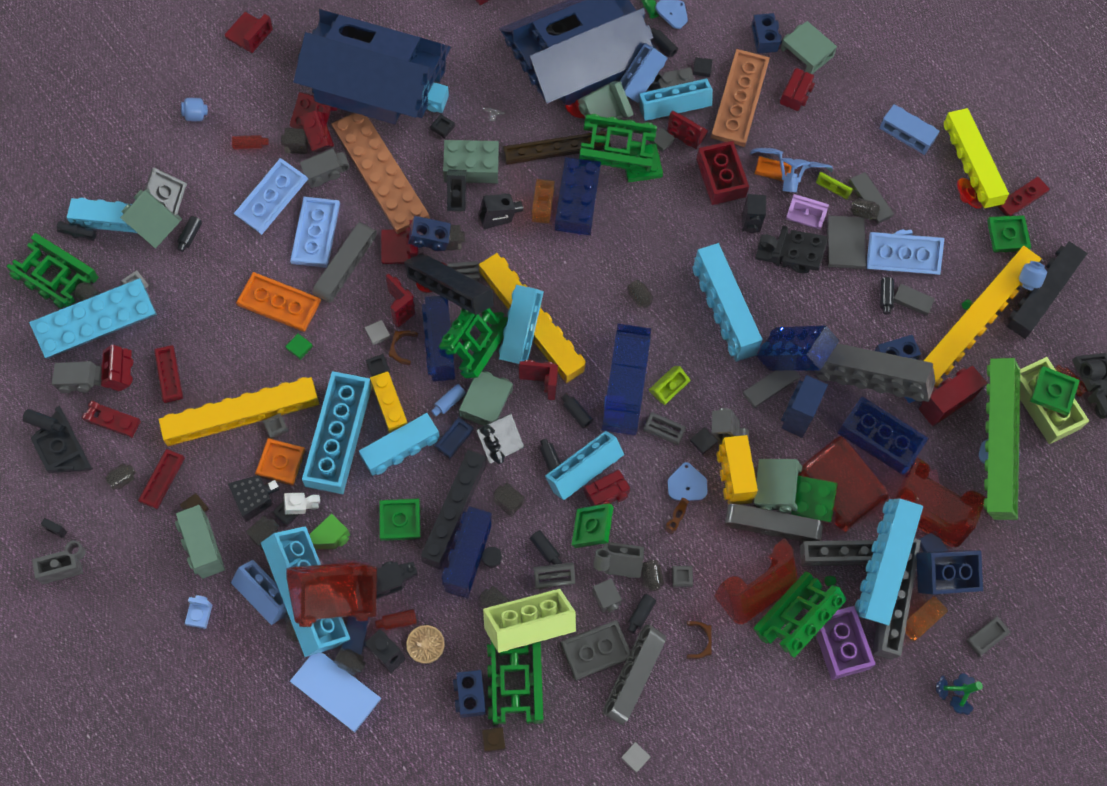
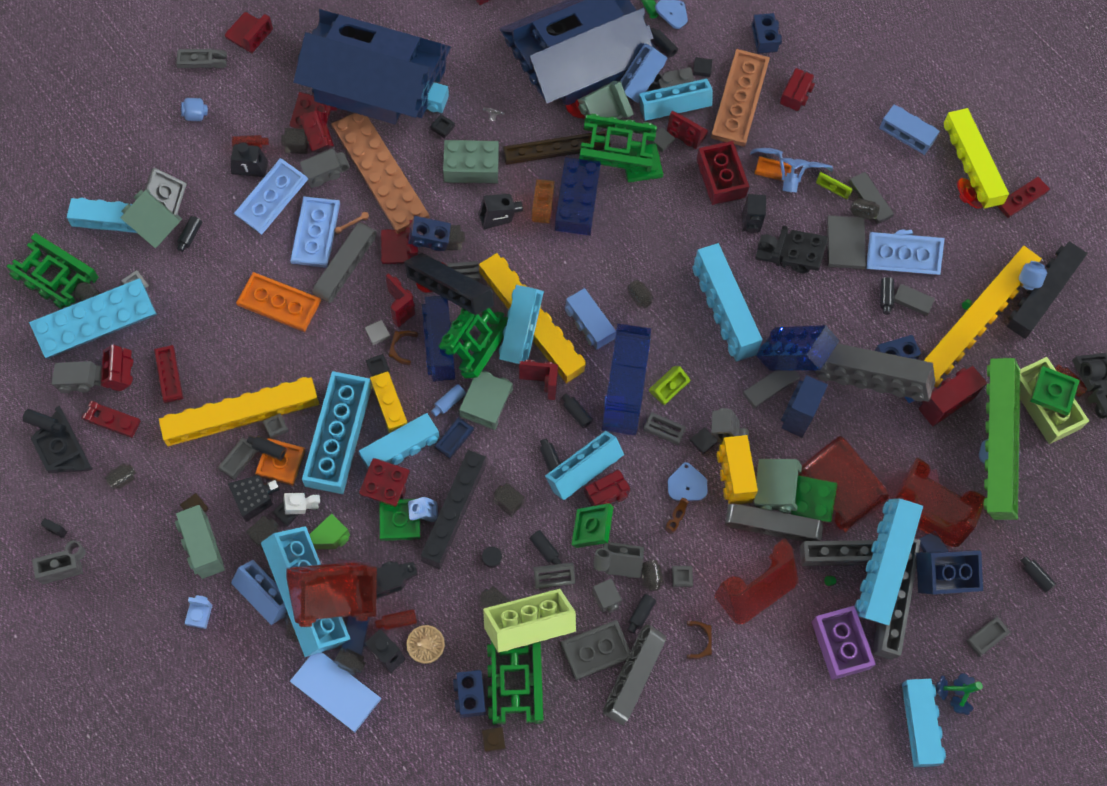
black pin [56,221,97,241] -> none
dark red plate [138,449,185,510] -> none
green tile [285,334,313,360] -> none
clear blue brick [441,506,492,599] -> none
black brick [447,169,467,211] -> none
hinge [476,413,525,464] -> none
light grey tile [621,742,651,773] -> none
green fence [753,571,846,658] -> none
sand green panel [781,21,837,74] -> none
lavender hinge [786,194,829,230] -> none
clear blue brick [837,396,929,476] -> none
clear orange brick [905,596,948,641] -> none
green plate [987,215,1032,253] -> none
none -> dark grey hinge [176,49,227,68]
none -> dark grey tile [218,437,258,480]
none -> black torso [230,142,268,177]
none -> black cylinder [247,436,287,461]
none -> nougat hinge [335,212,369,234]
none -> dark red bracket [359,458,410,507]
none -> light blue bracket [408,497,438,522]
none -> medium blue brick [565,288,616,350]
none -> medium azure brick [902,679,946,767]
none -> black cylinder [1020,556,1056,593]

